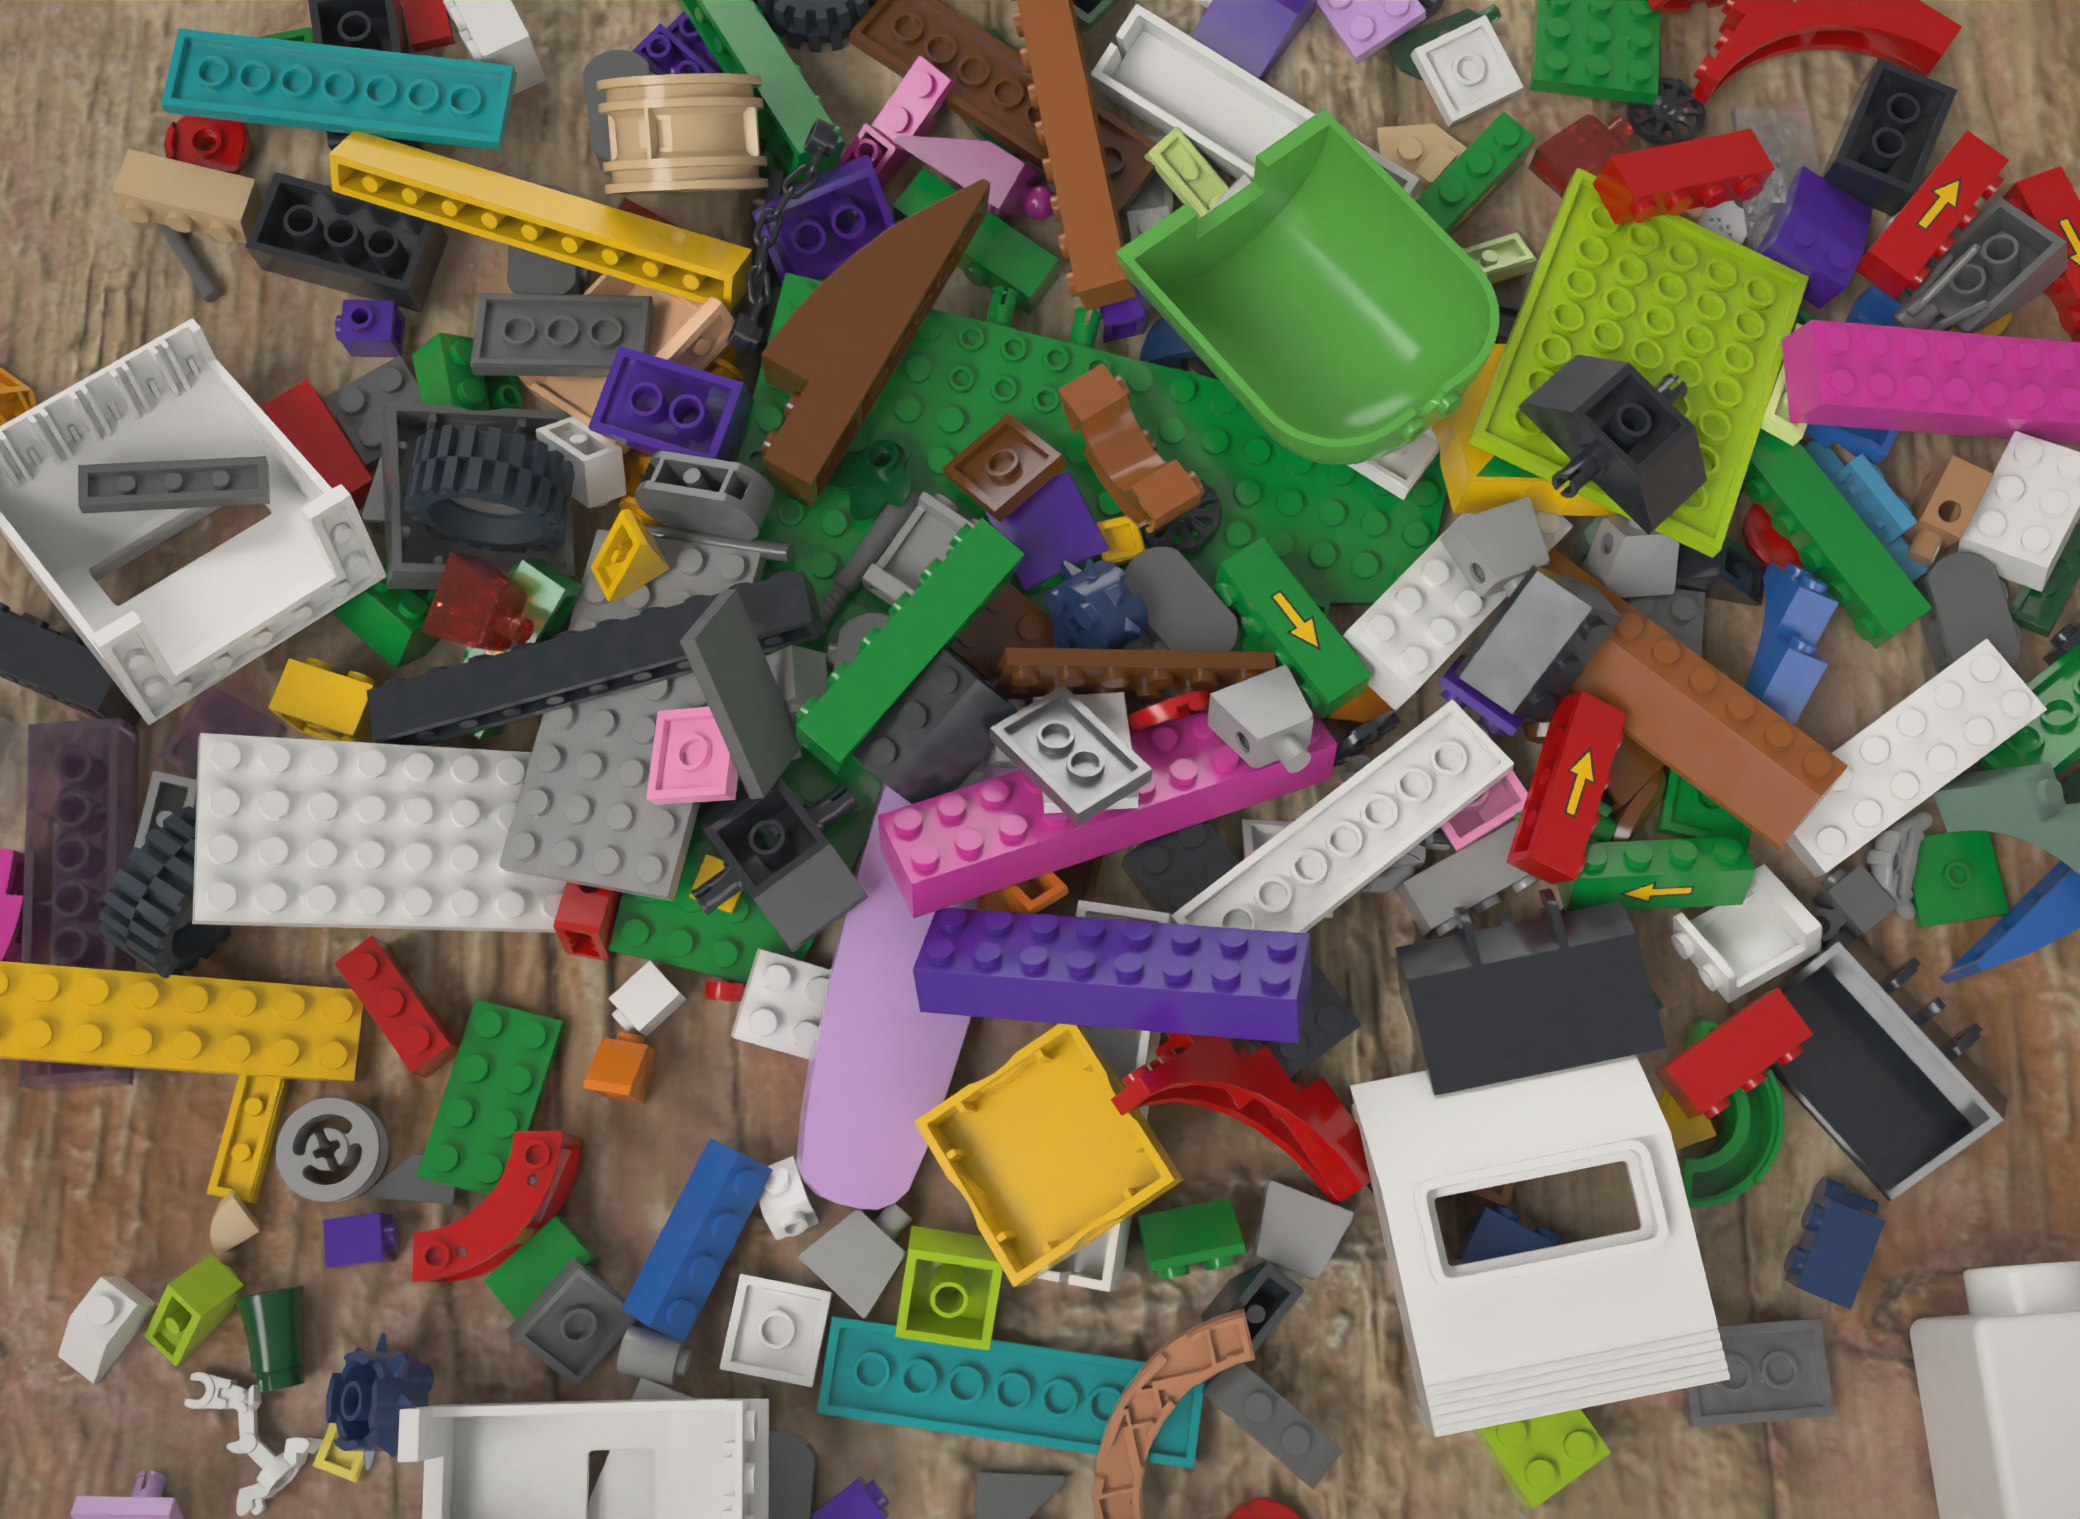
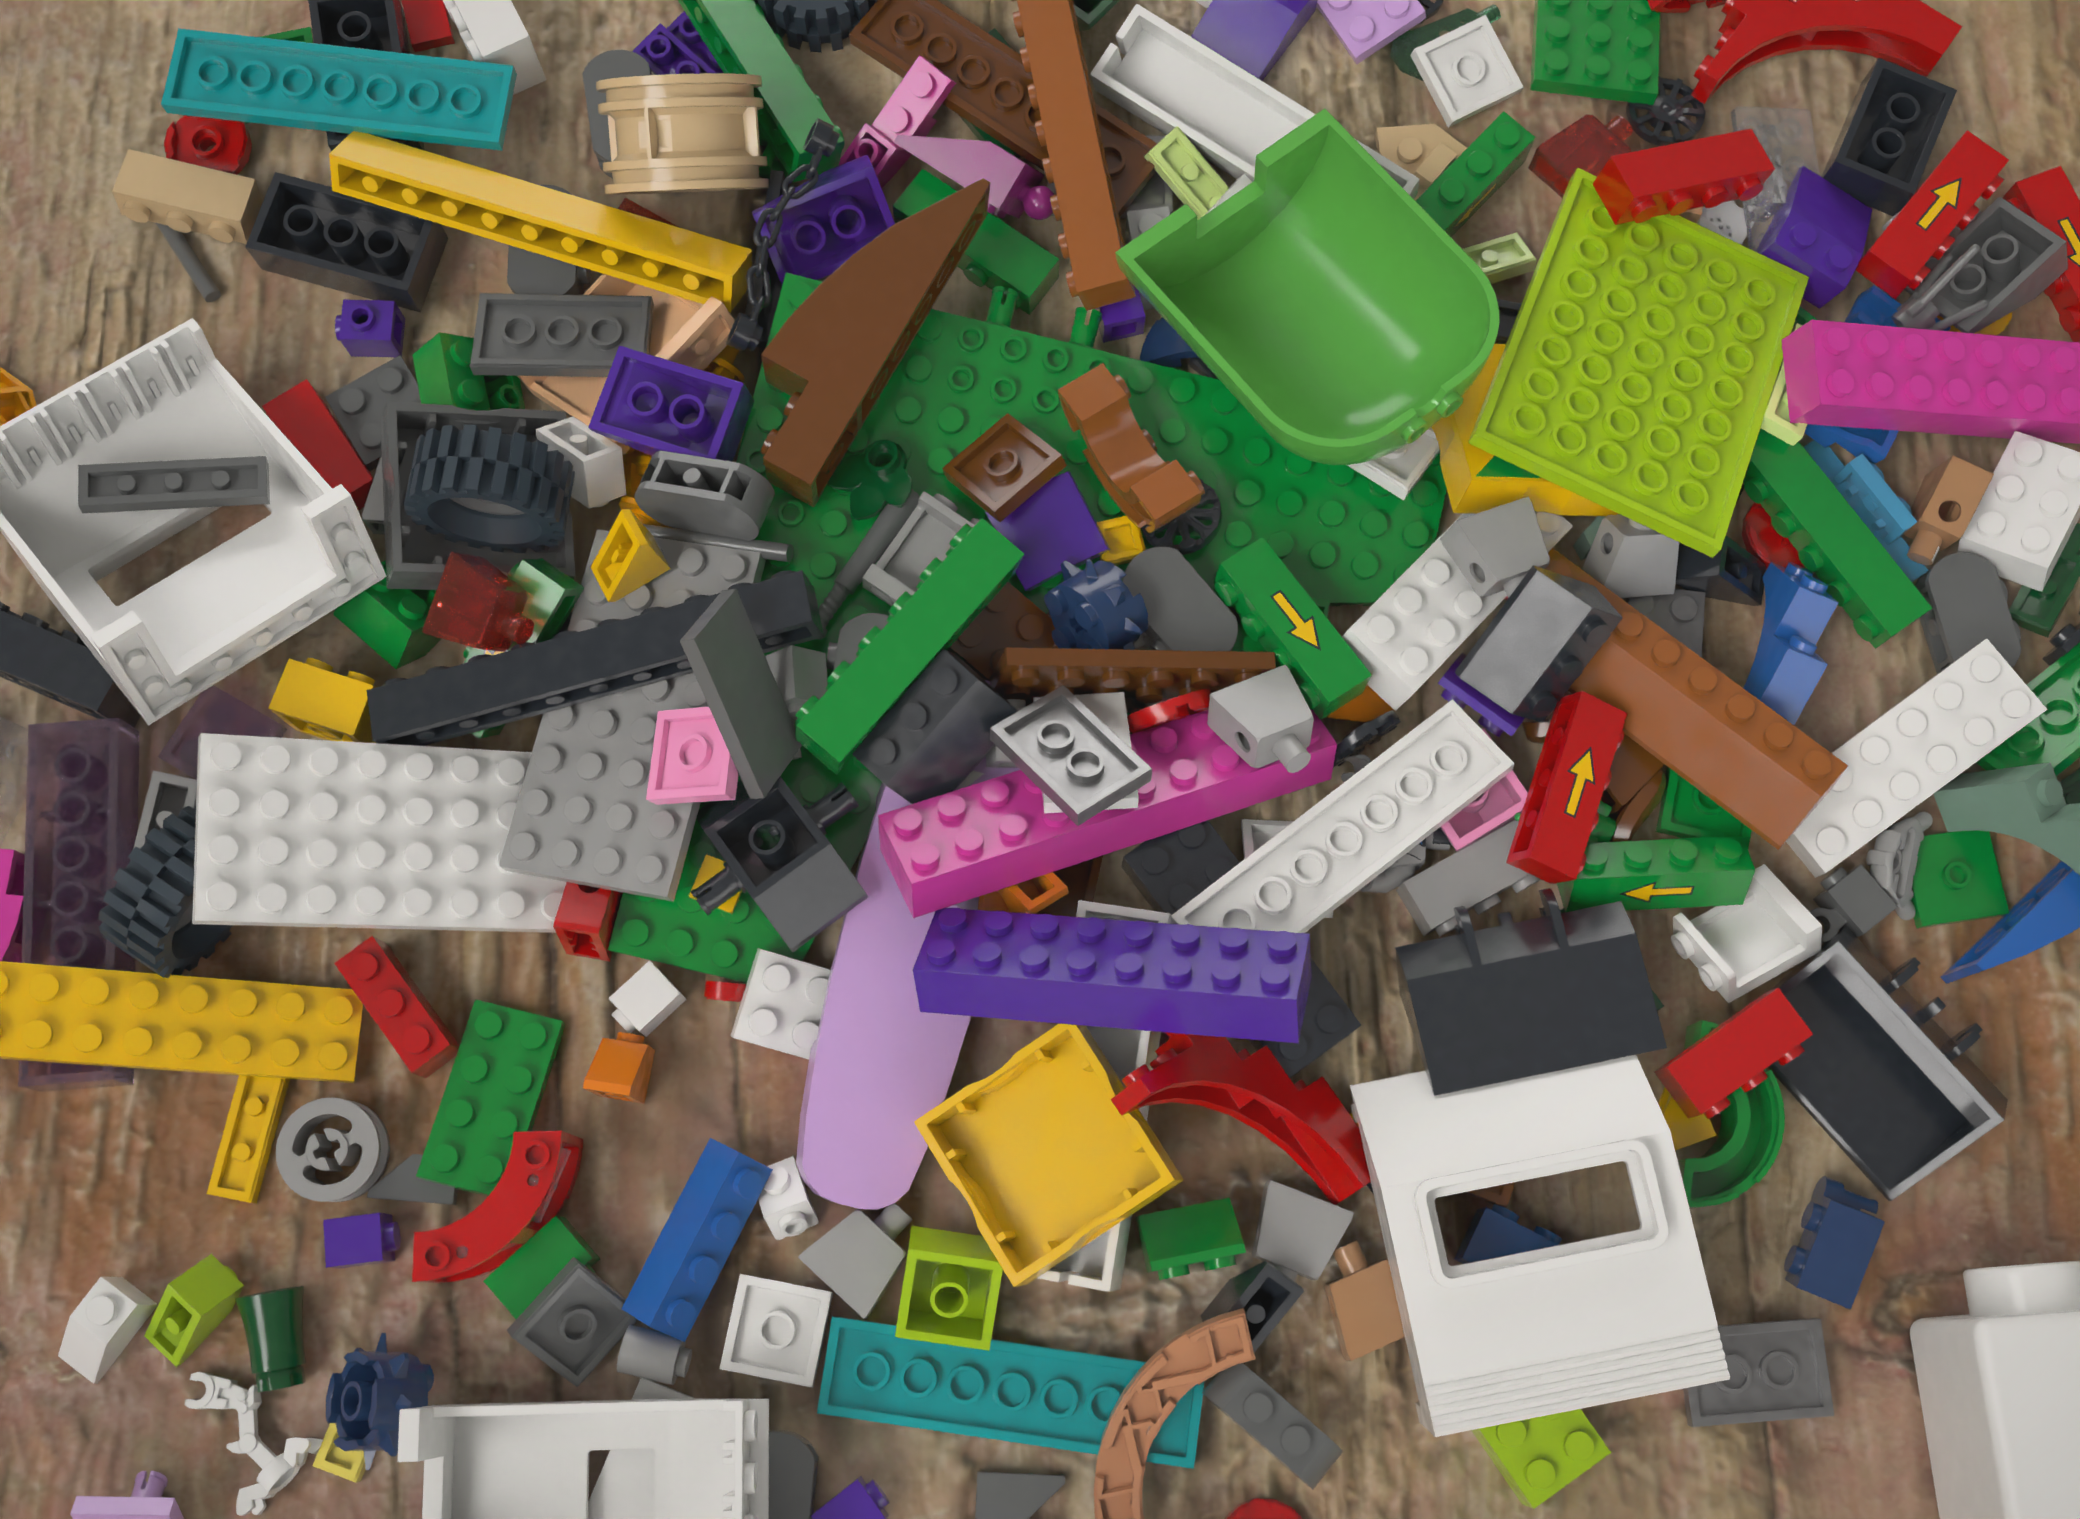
tan tile [210,1190,260,1256] -> none
black slope [1518,354,1707,535] -> none
none -> medium nougat torso [1324,1240,1405,1361]

